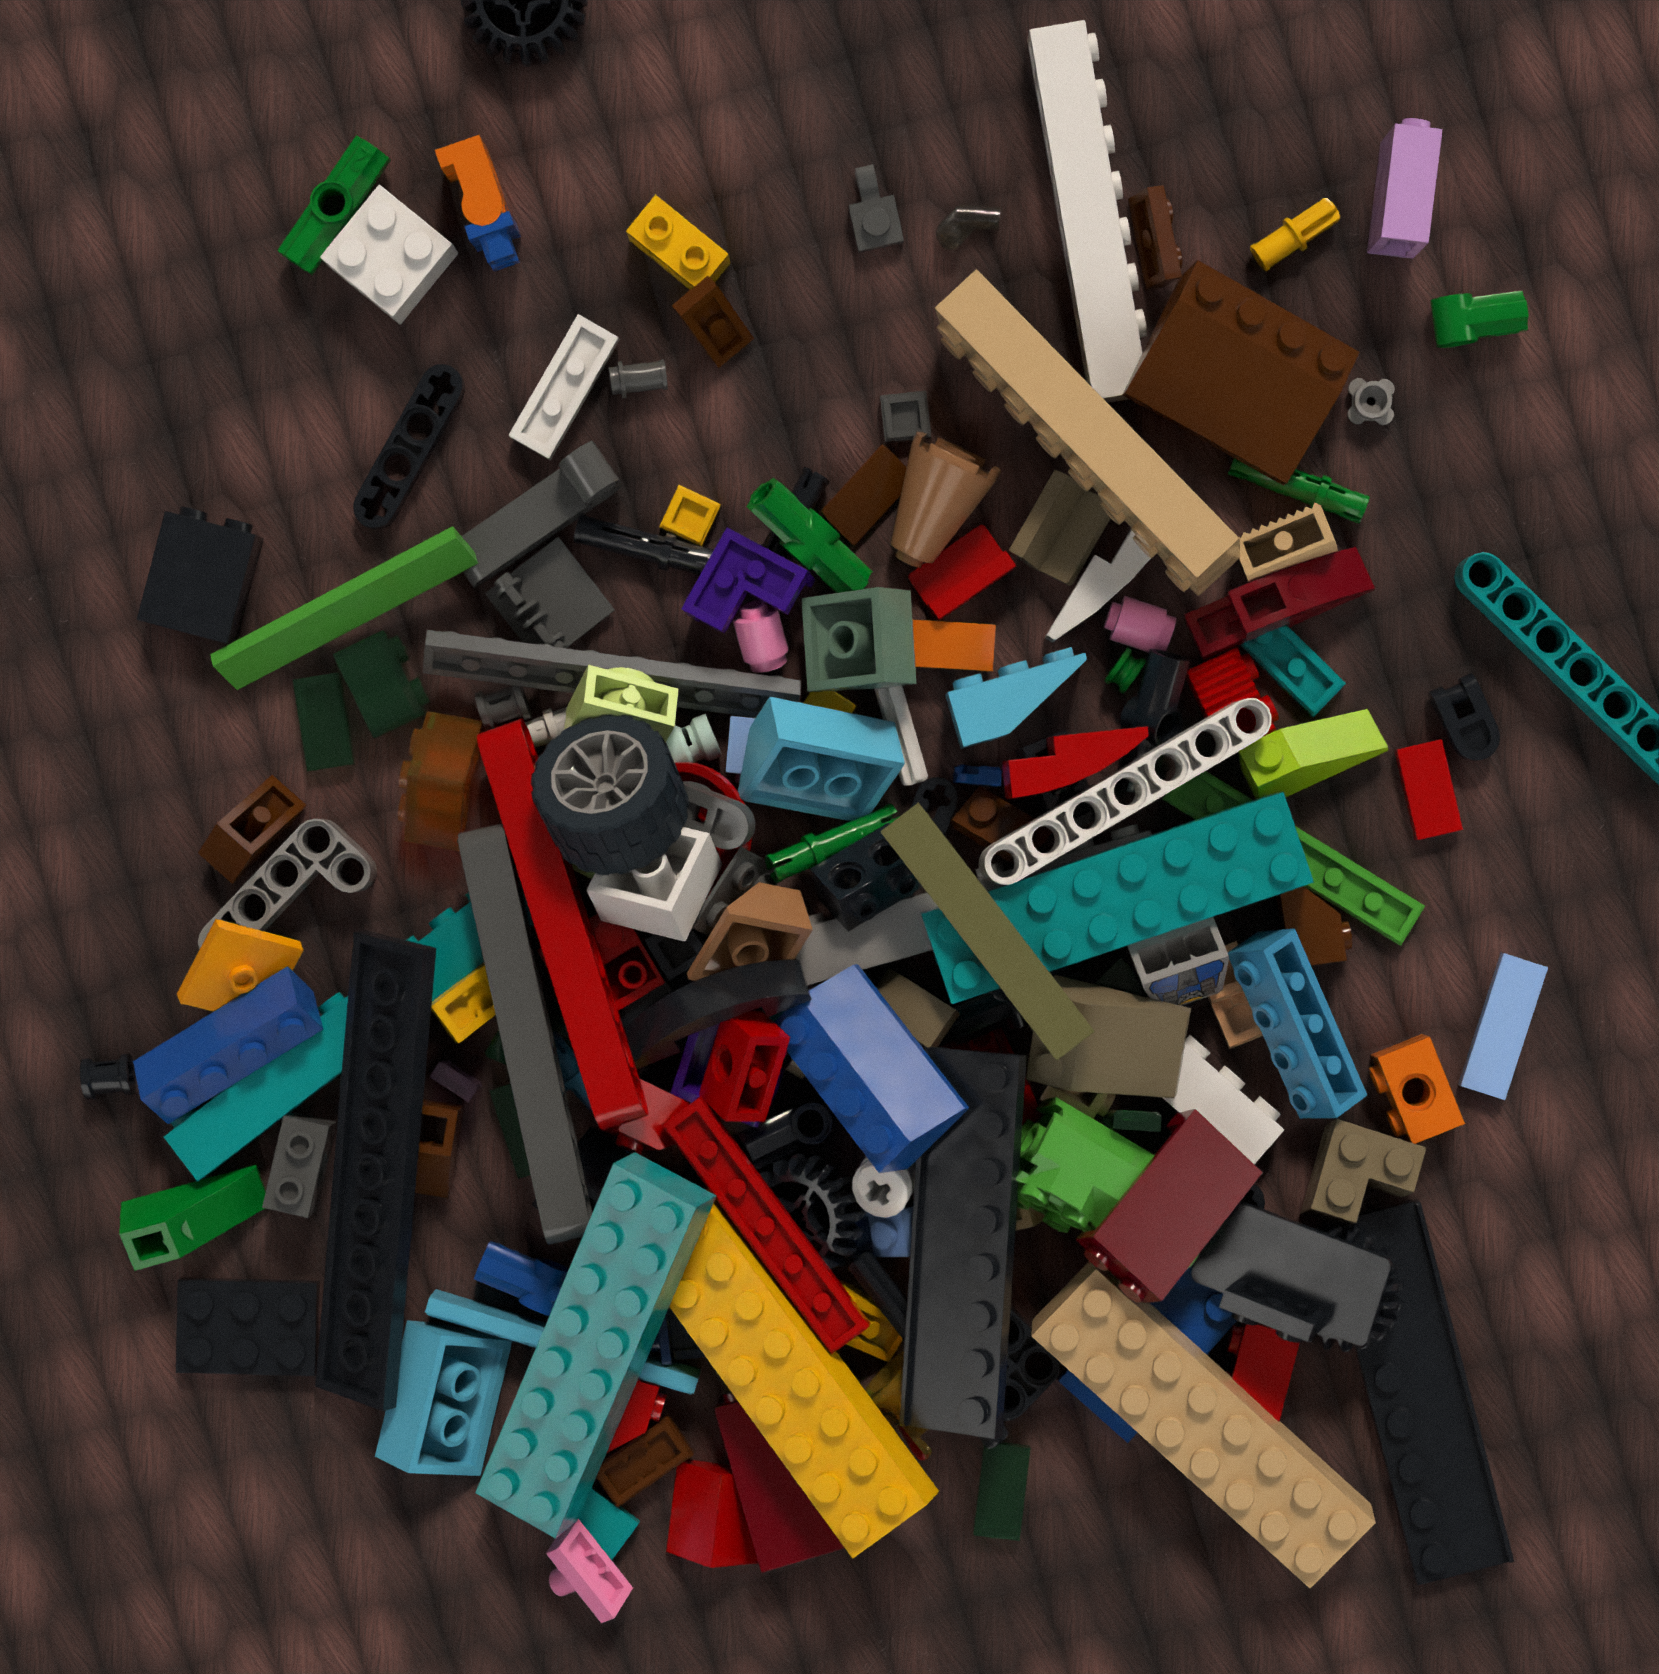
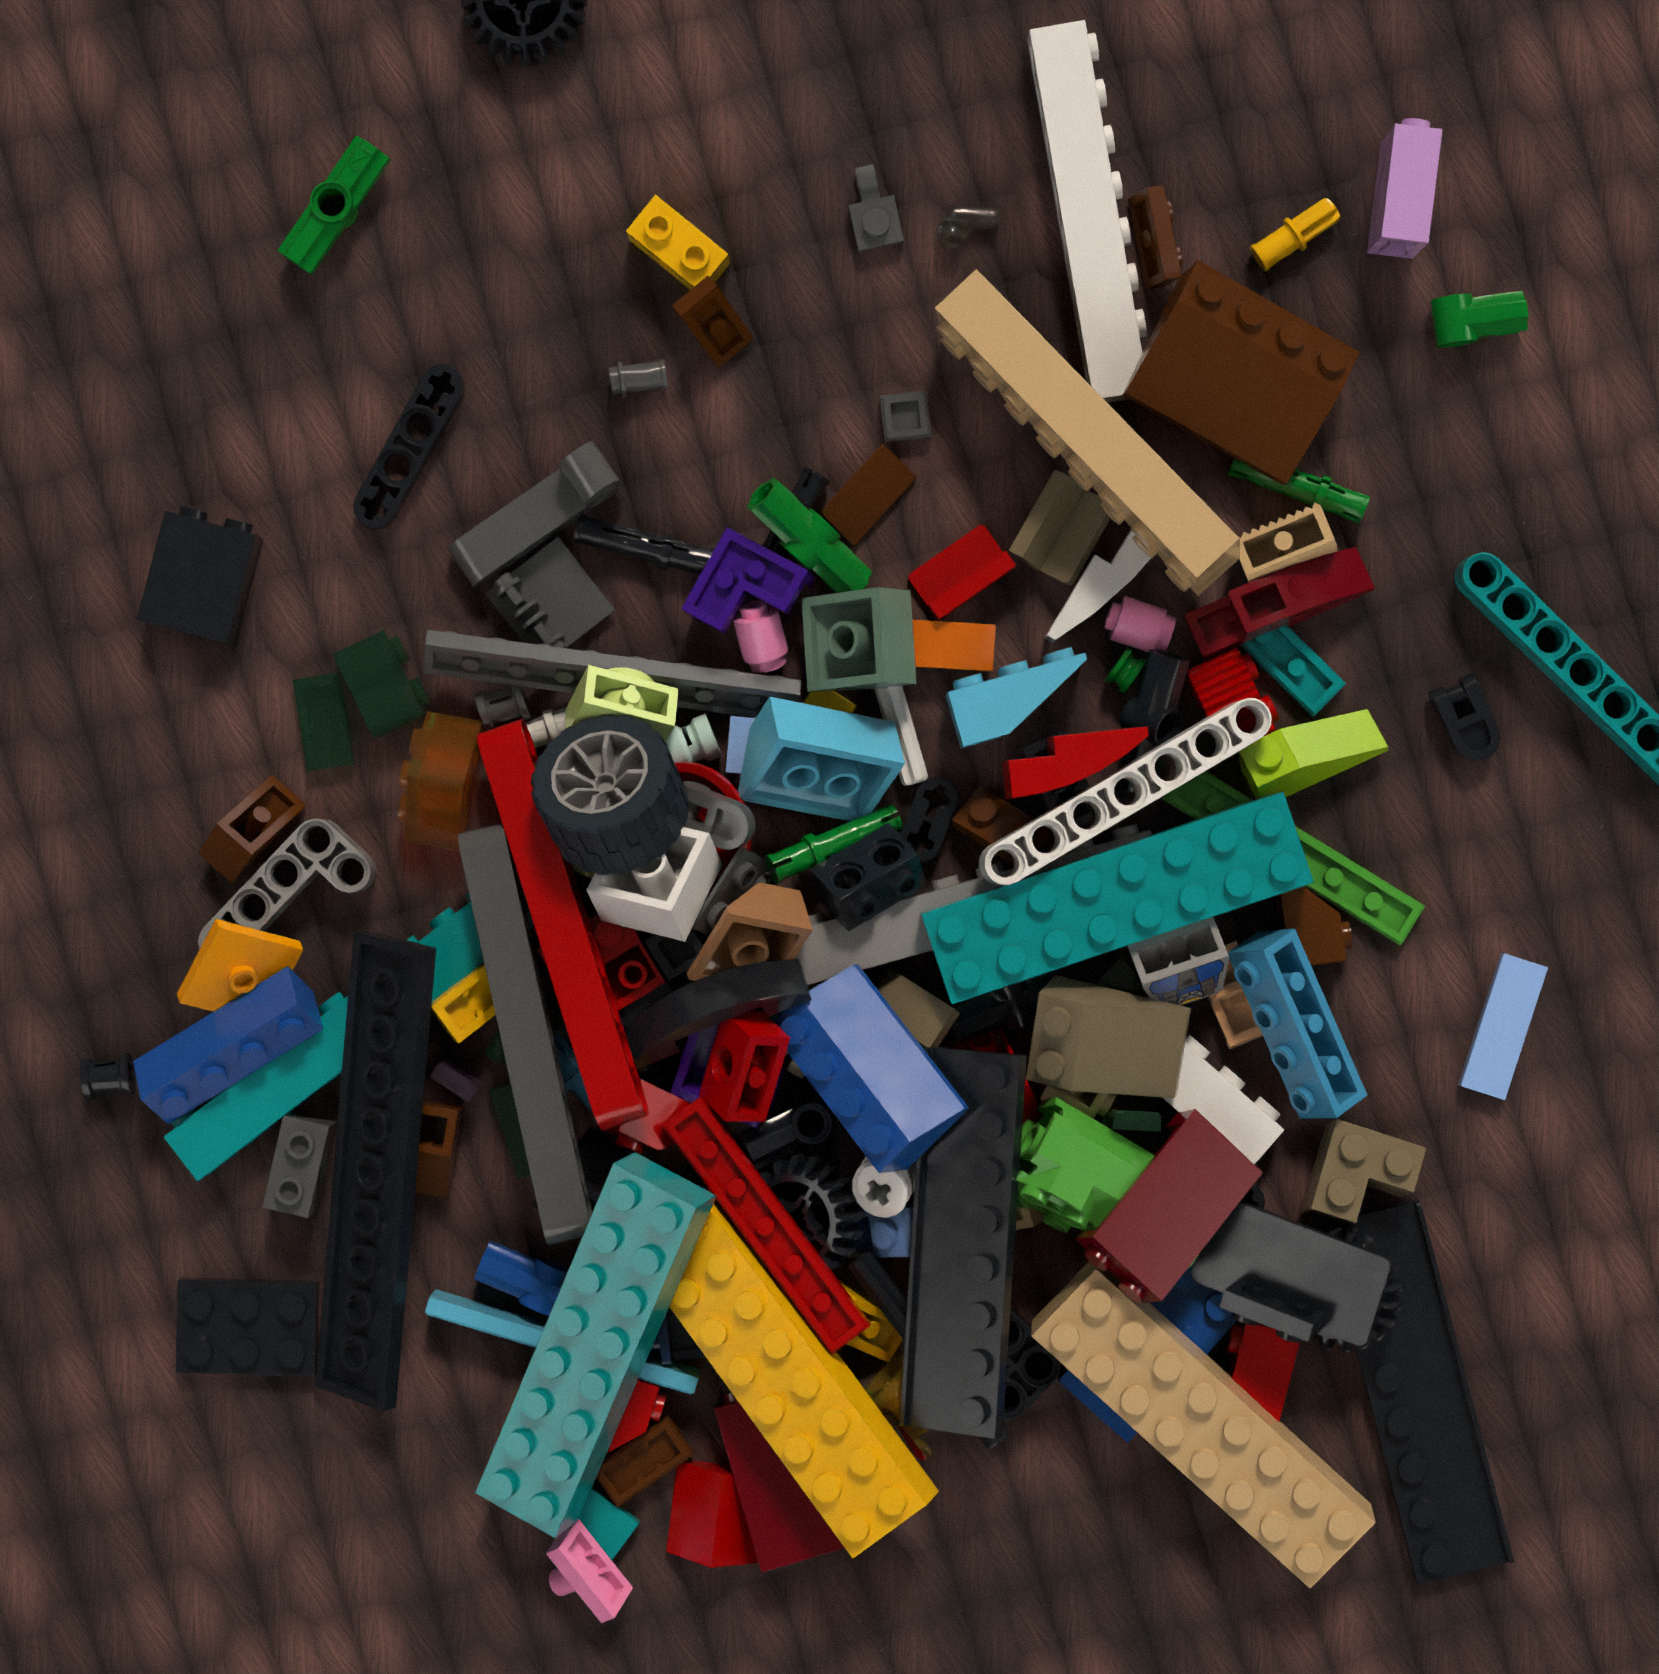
green slope [119,1165,266,1271] -> none
bright green tile [210,526,478,690] -> none
white brick [320,184,458,325] -> none
medium azure slope [375,1320,512,1476] -> none
orange hips [435,135,521,271] -> none
white plate [508,314,620,461] -> none
yellow tile [659,485,722,547] -> none
olive tile [881,802,1095,1061] -> none
medium nougat cone [891,432,1001,568] -> none
blue tile [953,765,1002,788] -> none
clear green tile [973,1442,1031,1541] -> none
light grey plate [1347,378,1395,425] -> none
orange brick [1368,1034,1465,1144] -> none
red tile [1394,739,1463,840] -> none

